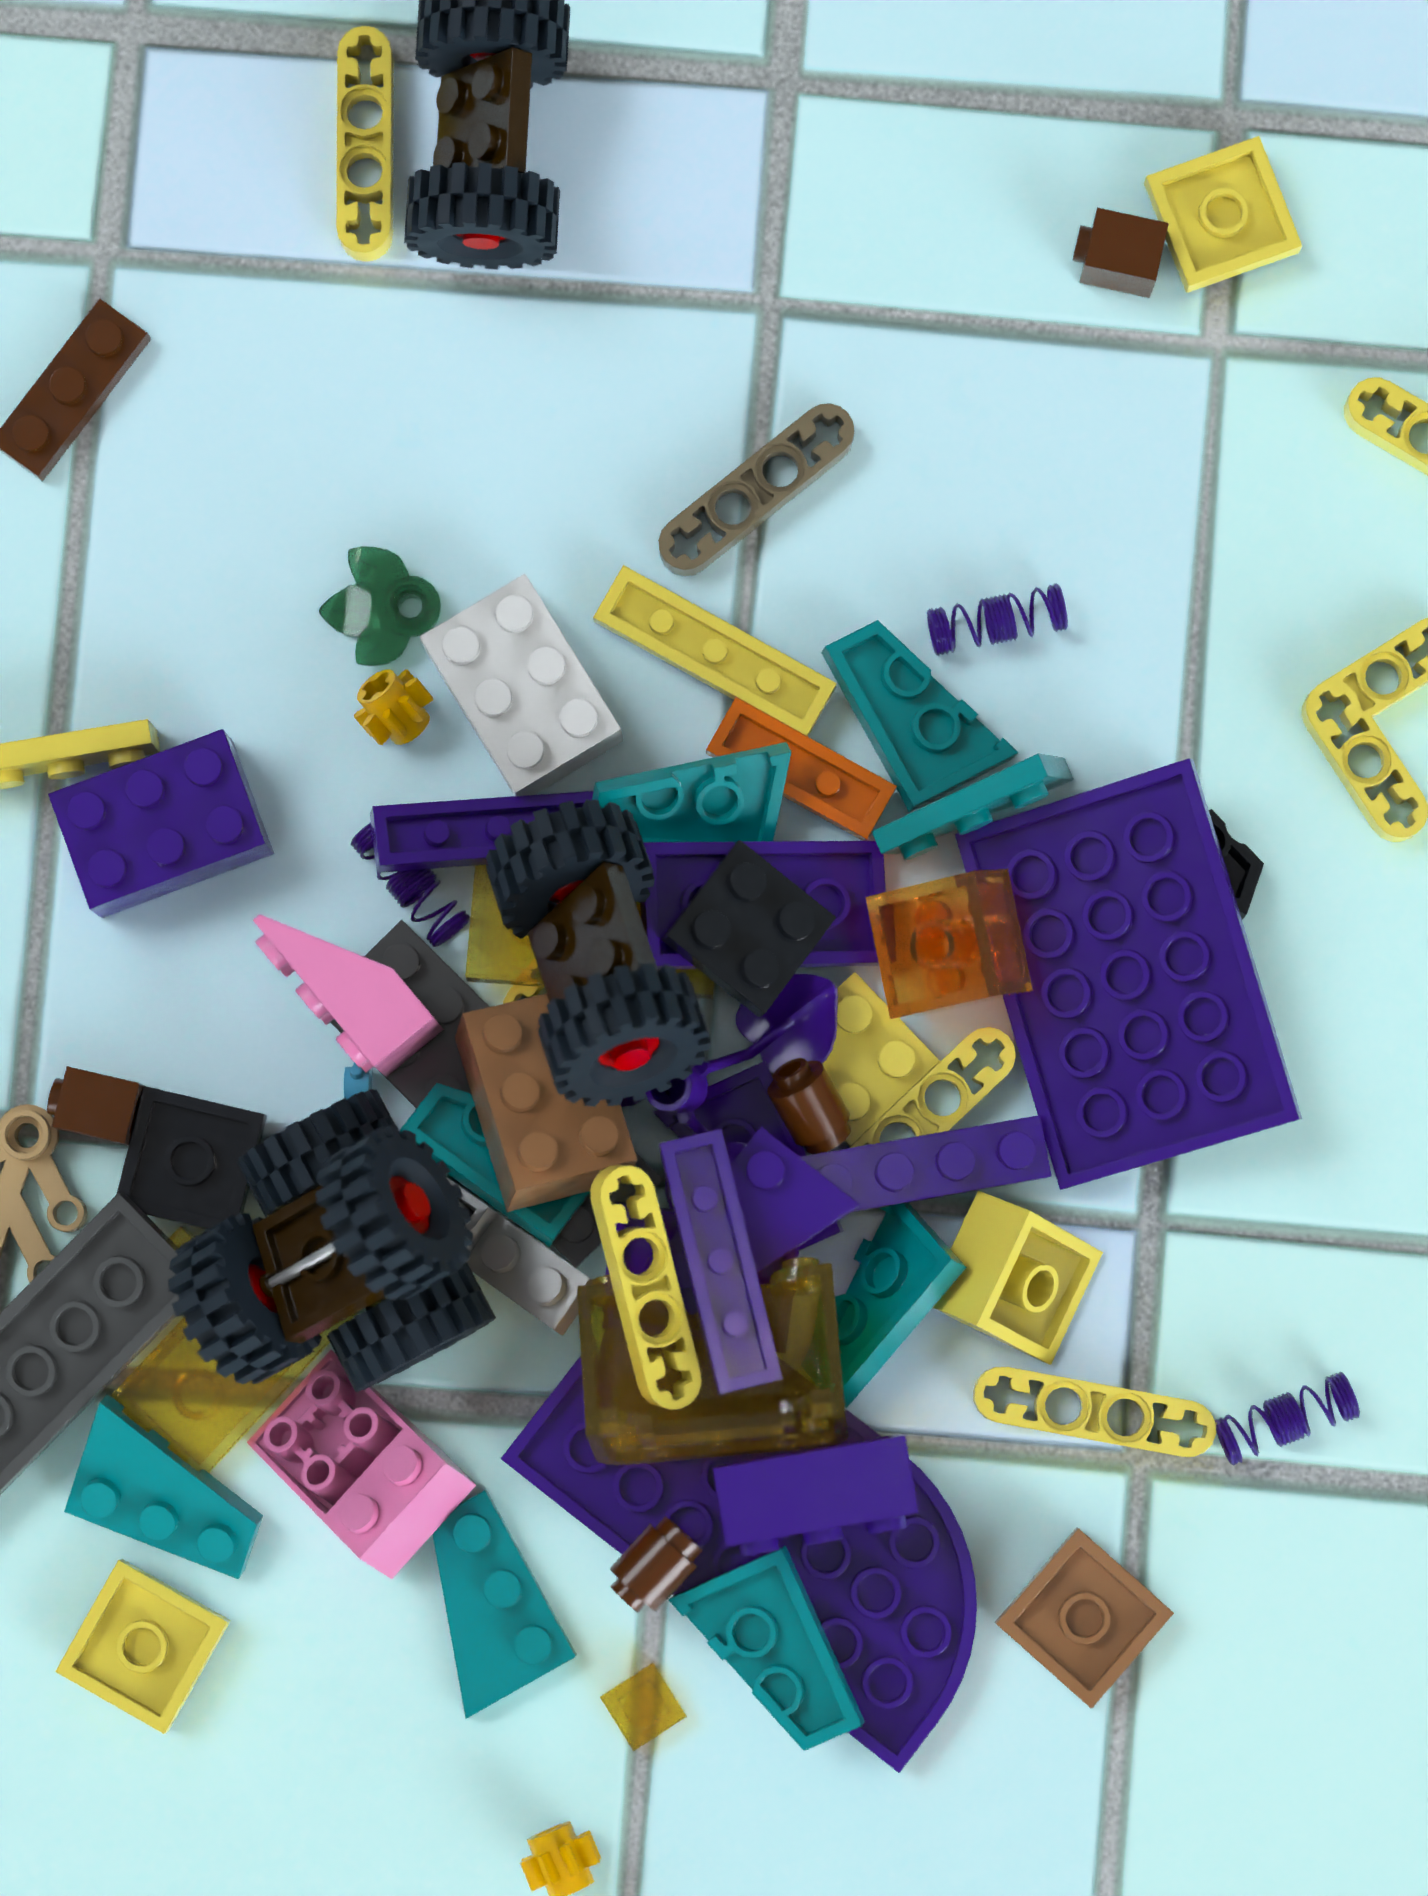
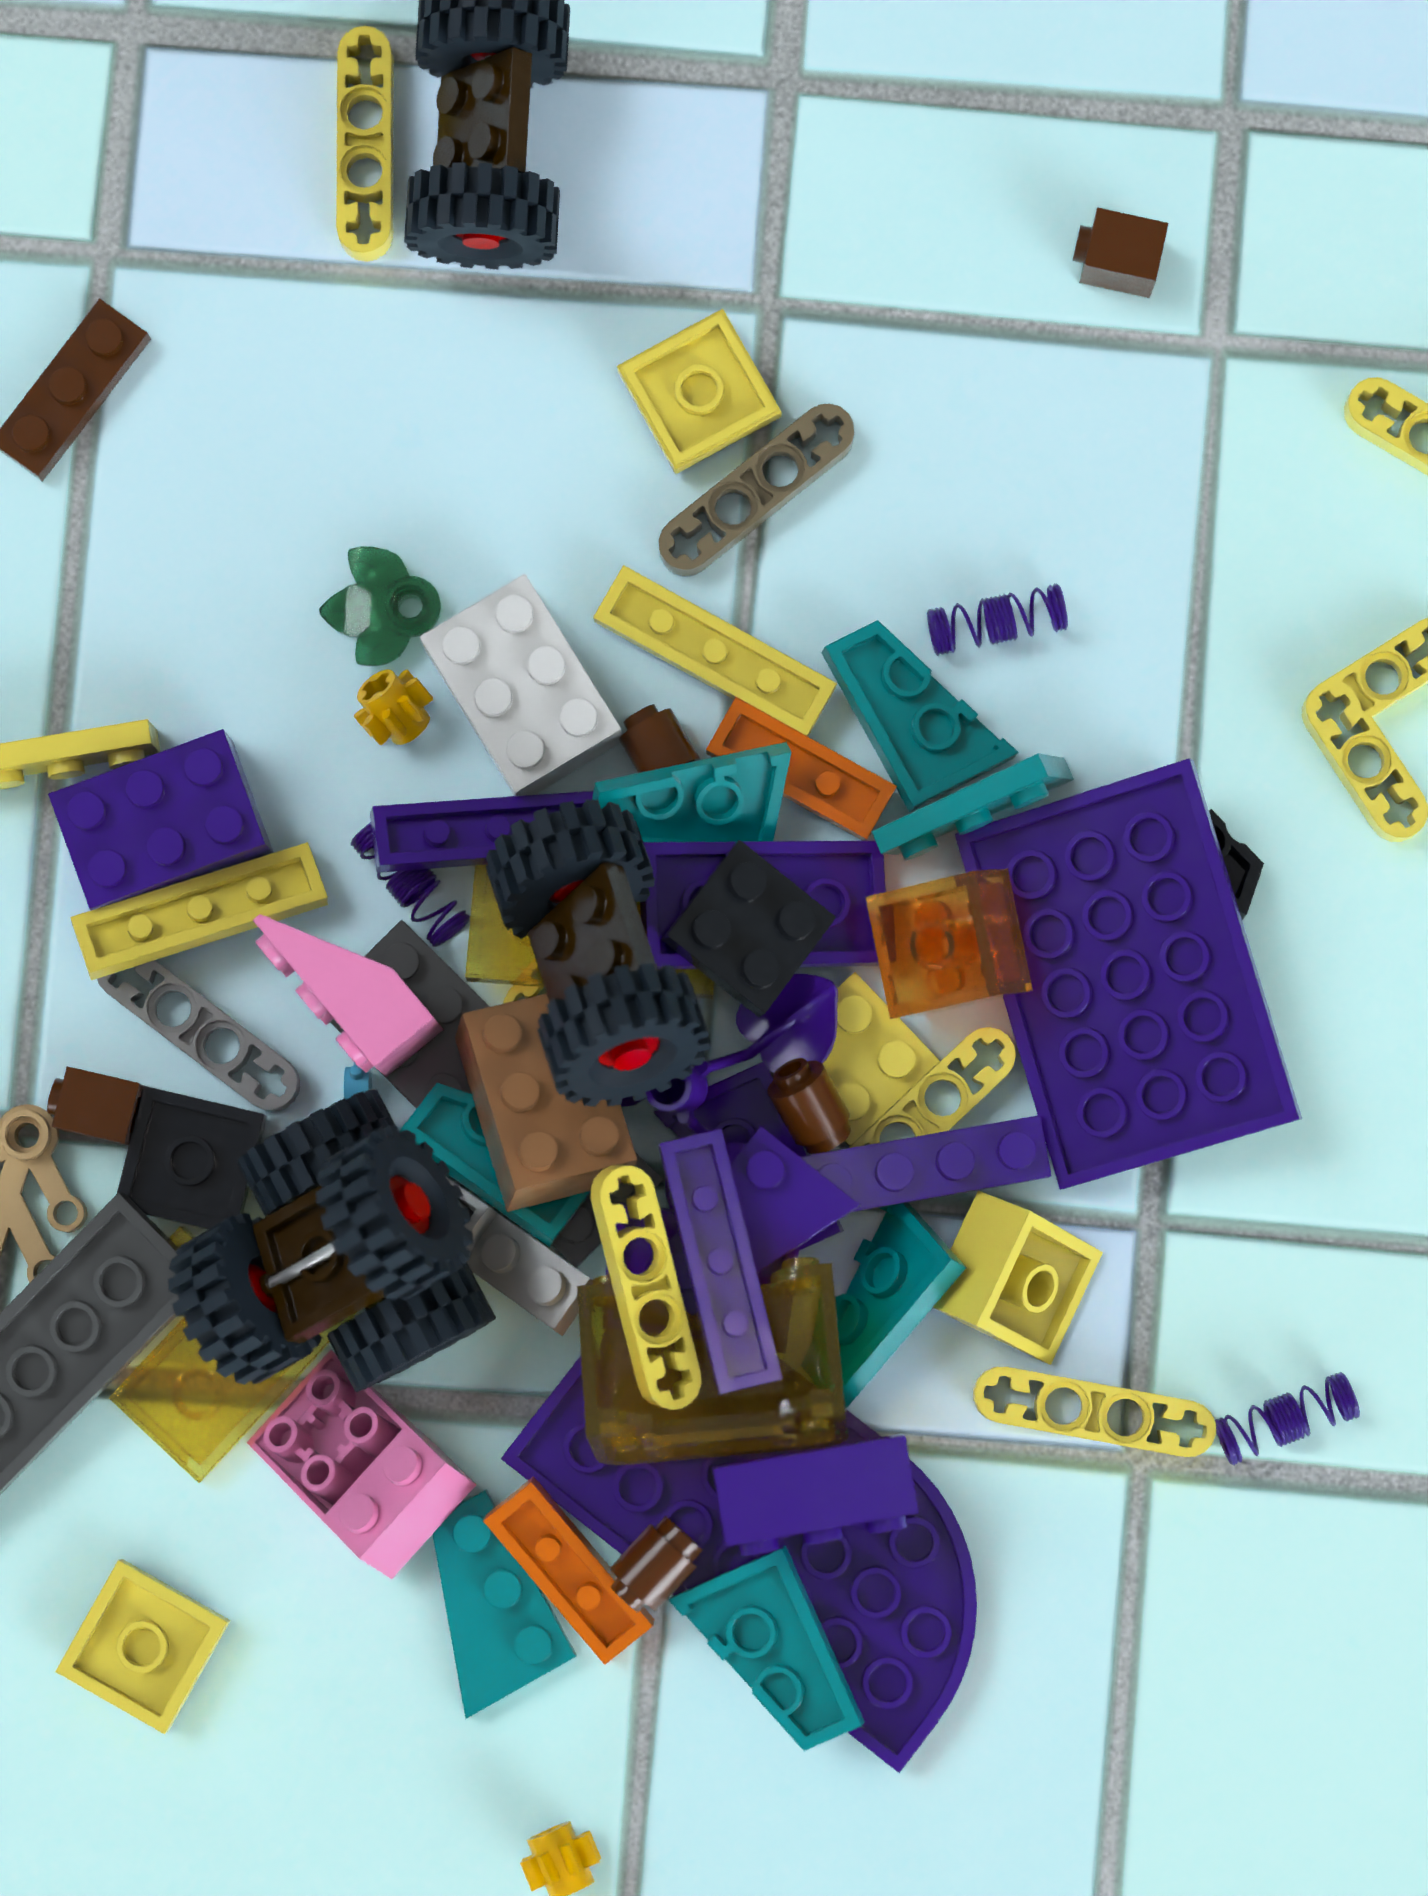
teal wing [64,1394,263,1580] -> none
clear yellow plate [600,1661,687,1751] -> none
medium nougat plate [994,1527,1174,1709] -> none
light yellow plate [1143,136,1302,293] -> none
none -> light yellow plate [70,842,328,981]
none -> light grey beam [97,960,301,1112]
none -> orange plate [483,1476,655,1665]
none -> light yellow plate [617,309,782,475]
none -> reddish brown brick [618,704,701,773]

